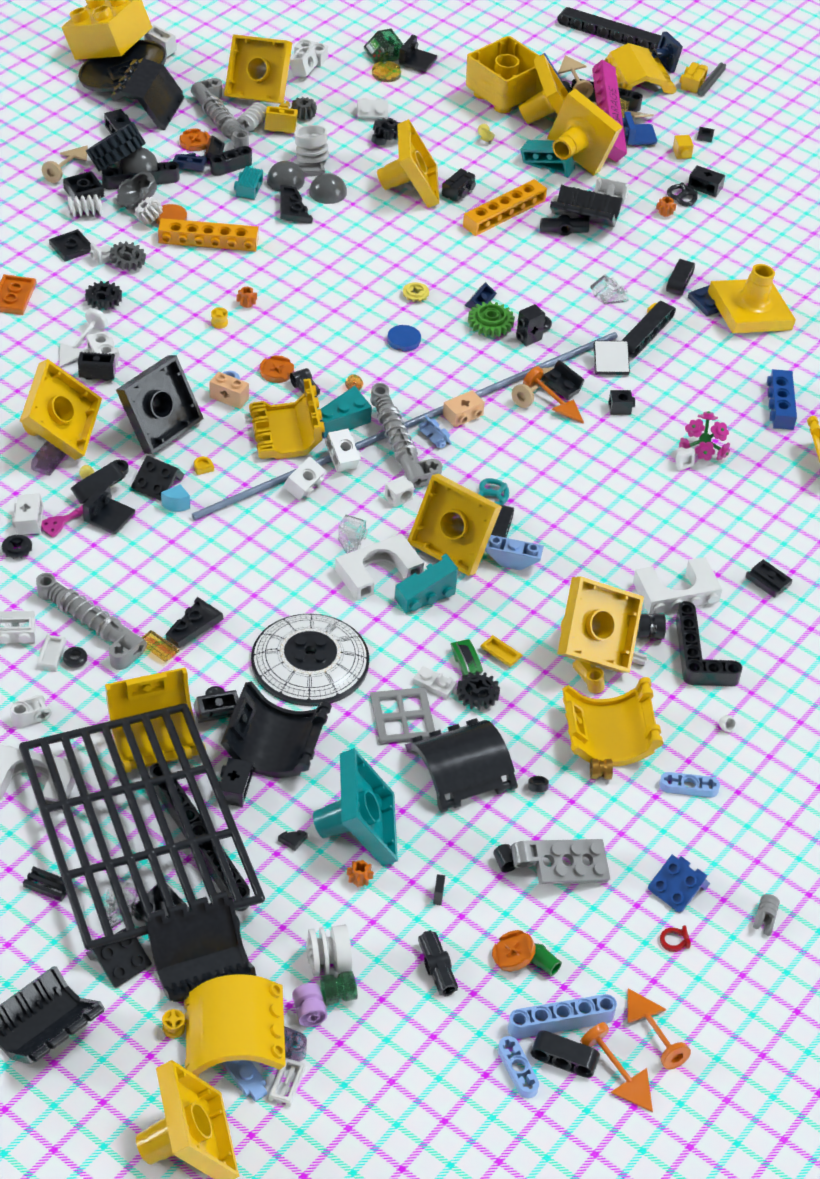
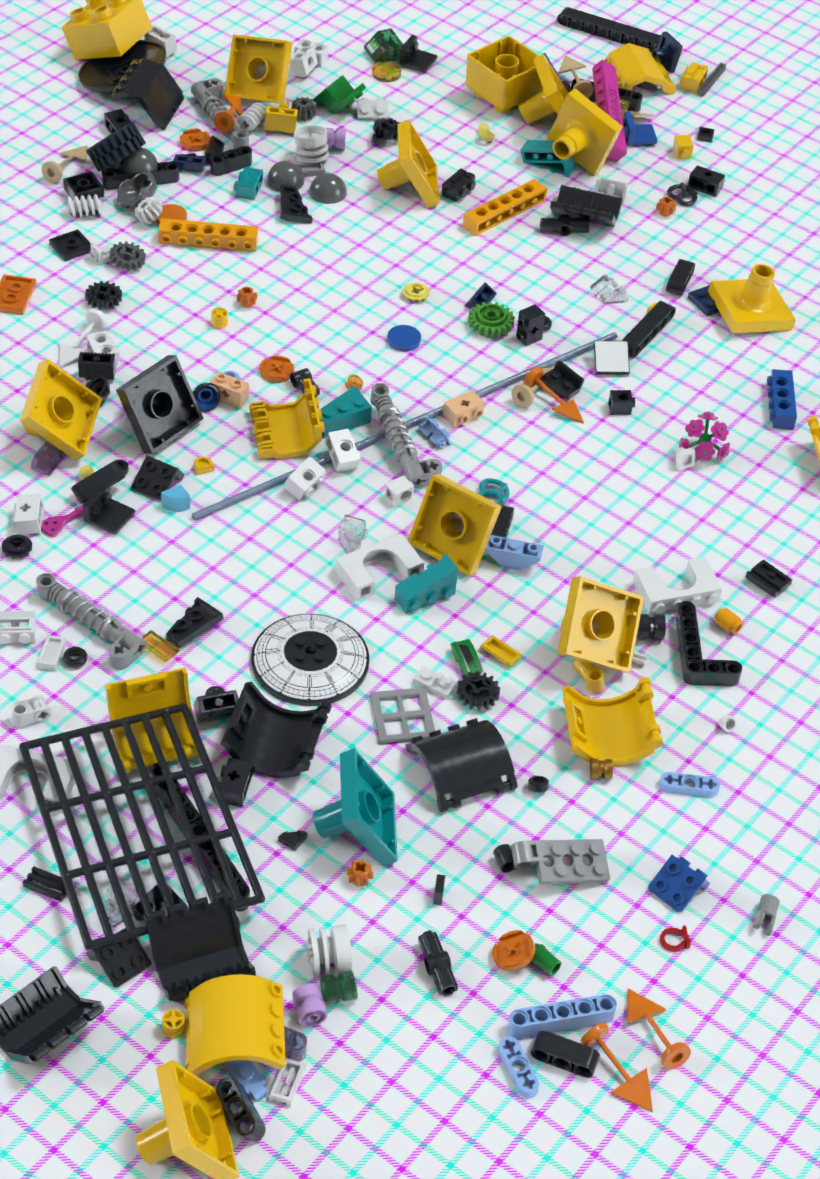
none -> black piece [85,376,110,402]
none -> blue hat [193,383,220,412]
none -> orange piece [213,94,242,132]
none -> black beam [216,1077,266,1141]
none -> green bracket [313,75,367,115]
none -> lavender wheel [326,128,346,149]
none -> light orange brick [714,607,744,635]

